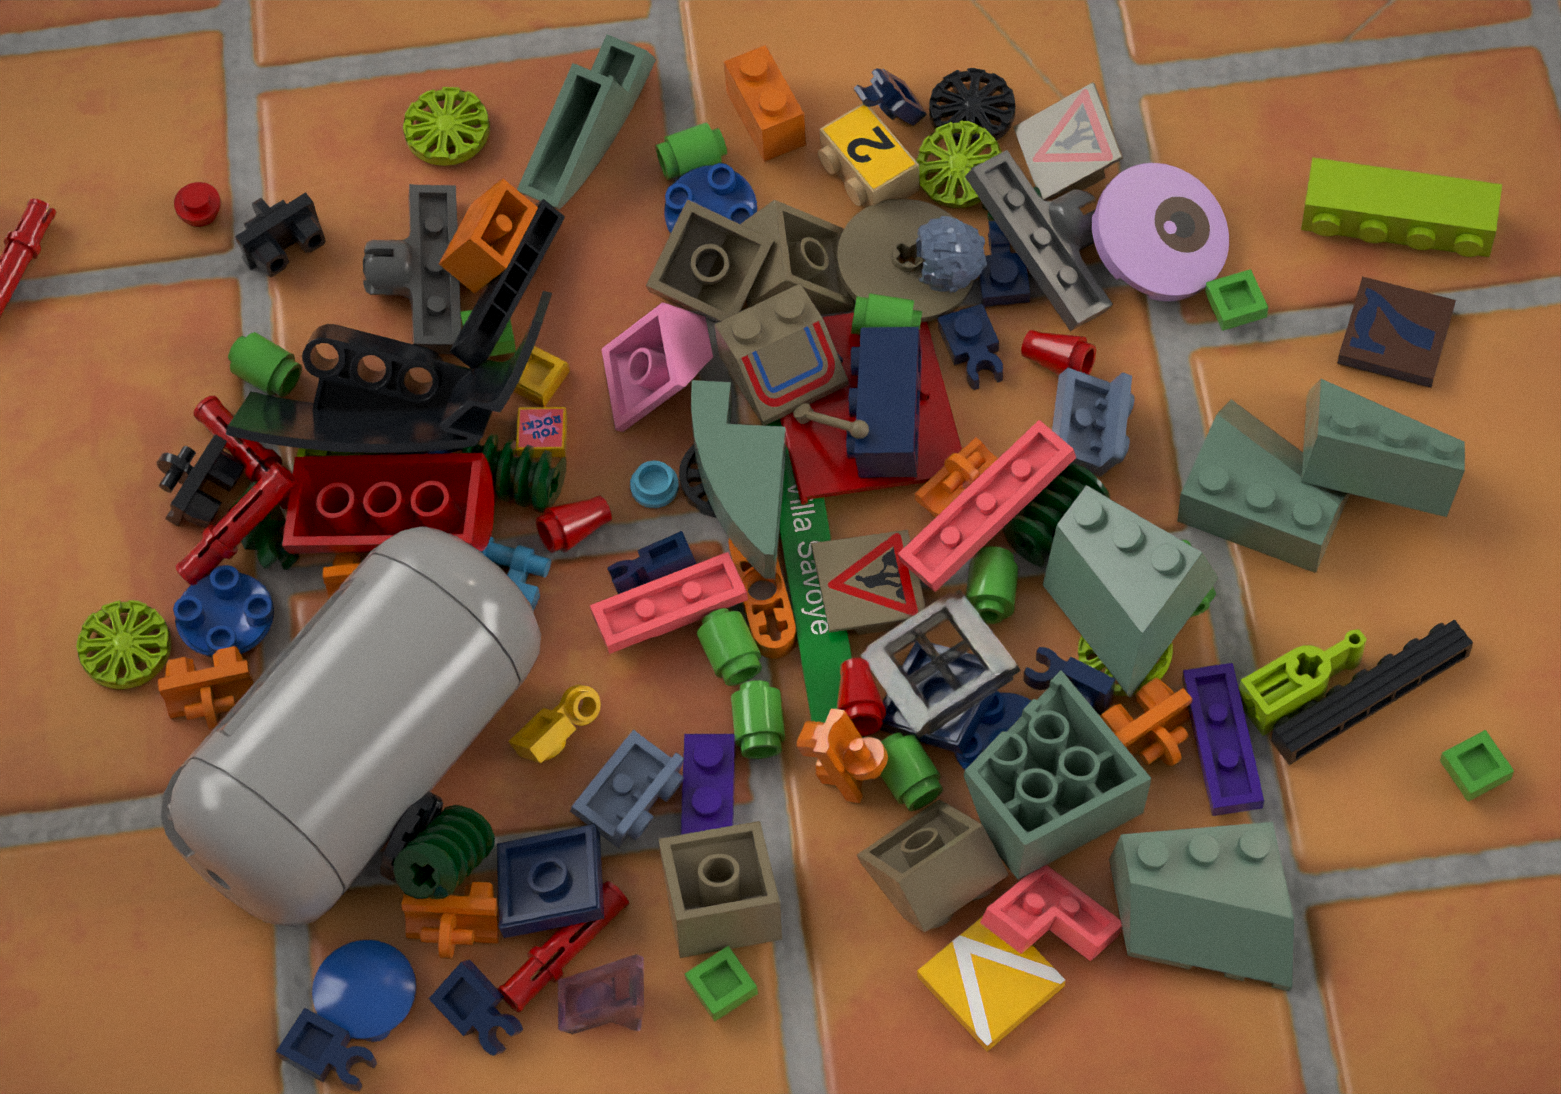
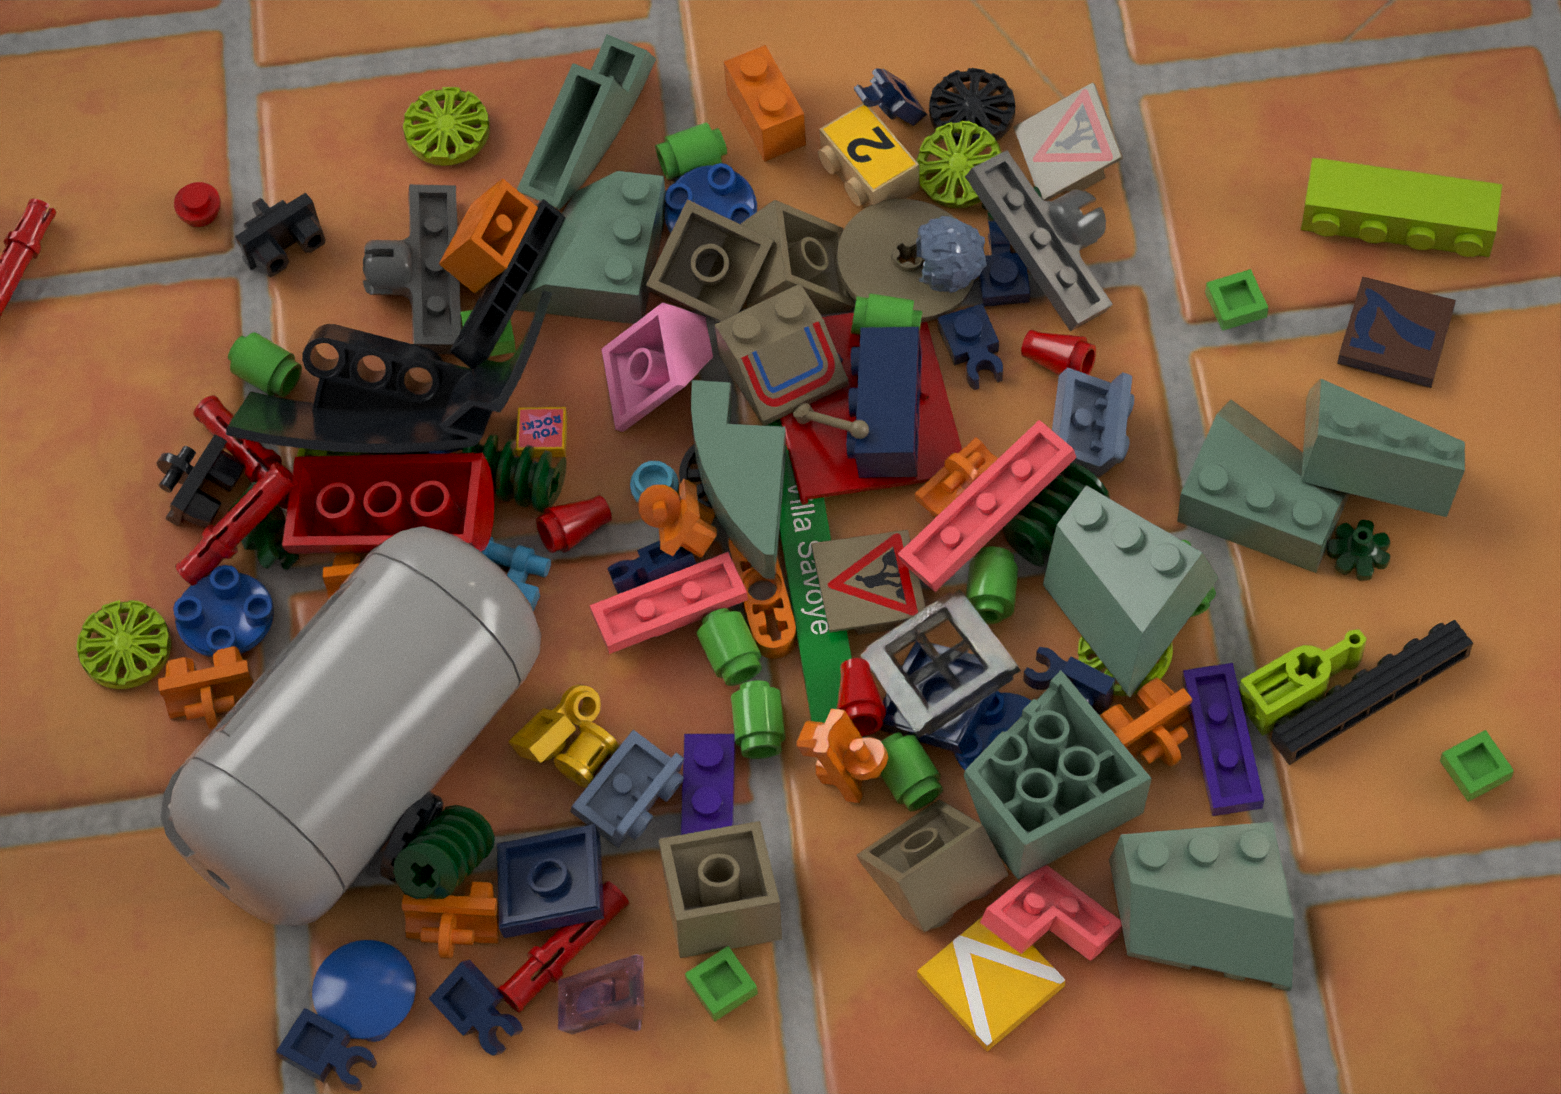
yellow tile [514,346,570,407] -> none
lavender tile [1092,163,1229,301] -> none
none -> sand green wedge [515,171,666,324]
none -> yellow bush [554,720,620,788]
none -> orange hips [638,479,717,558]
none -> dark green plant [1327,519,1390,581]

